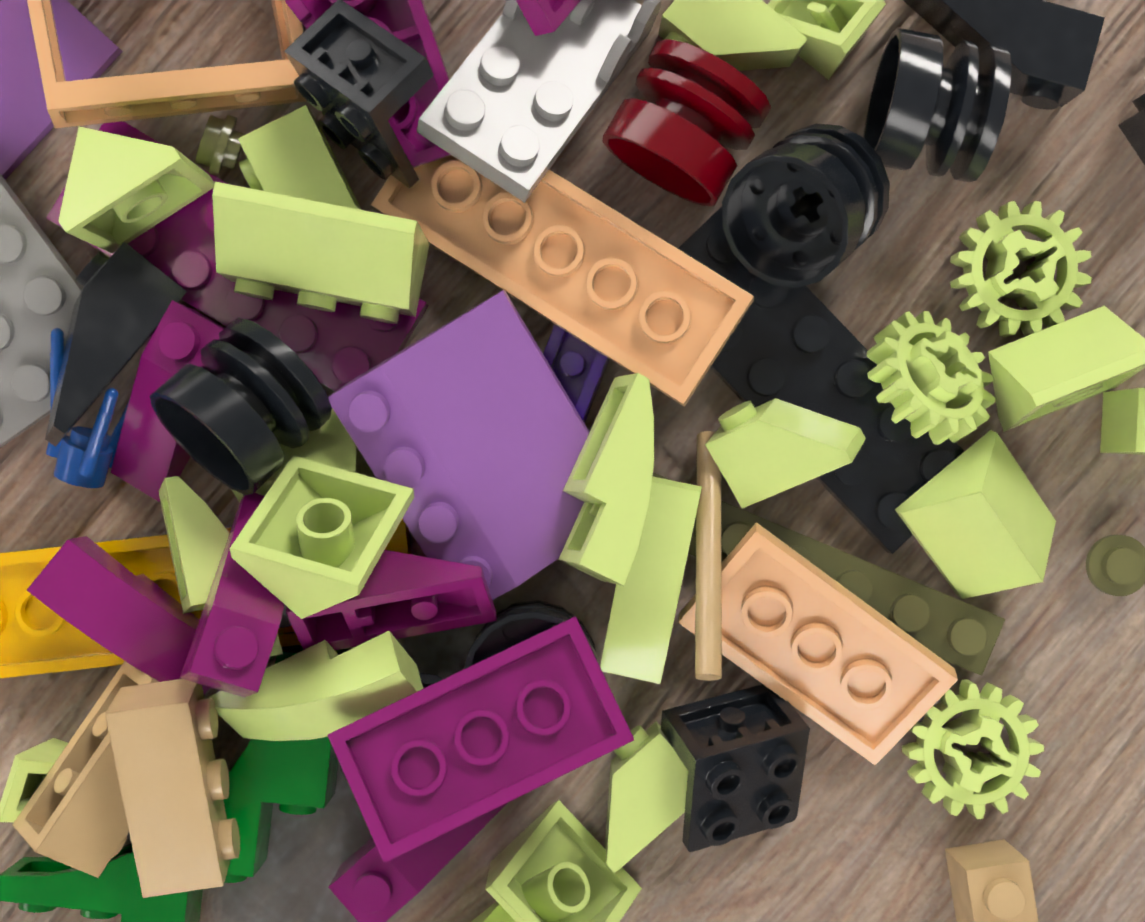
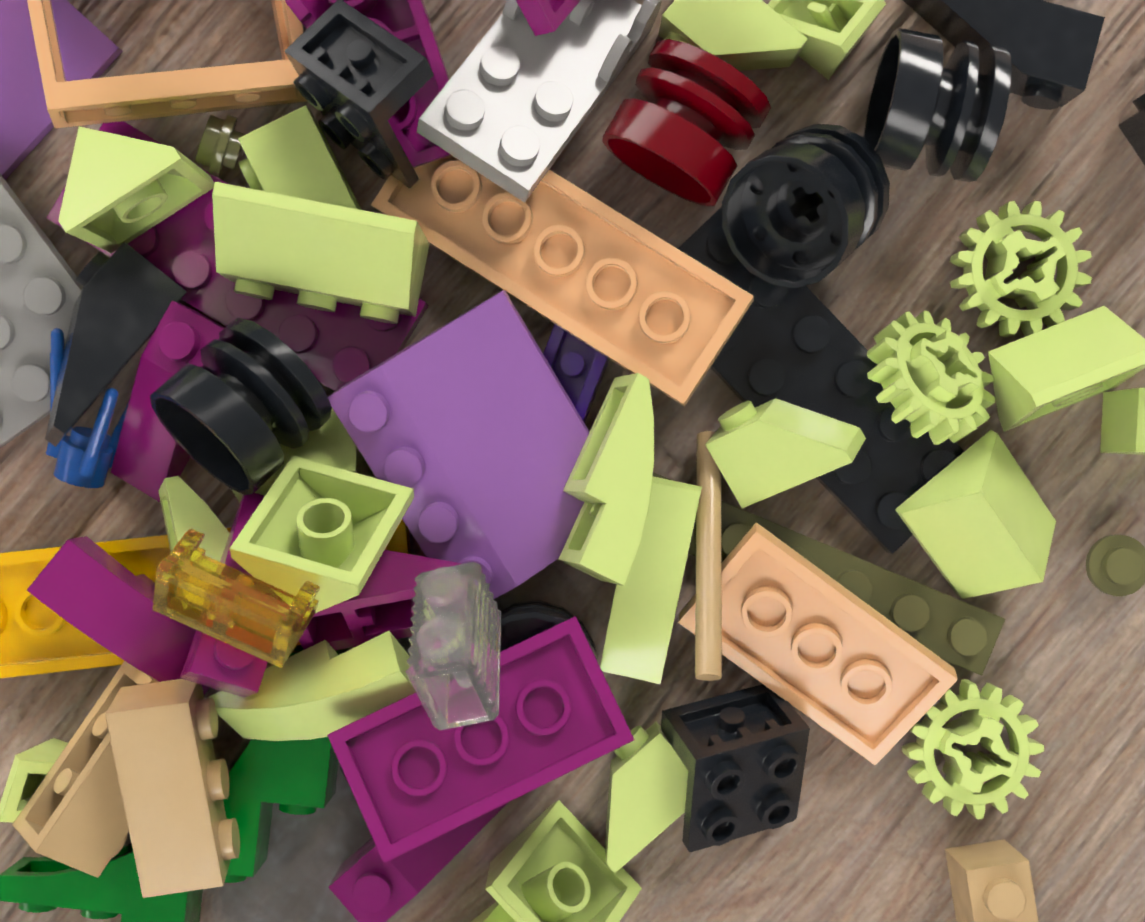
none -> clear yellow hinge [153,528,320,668]
none -> clear brick [405,562,501,730]

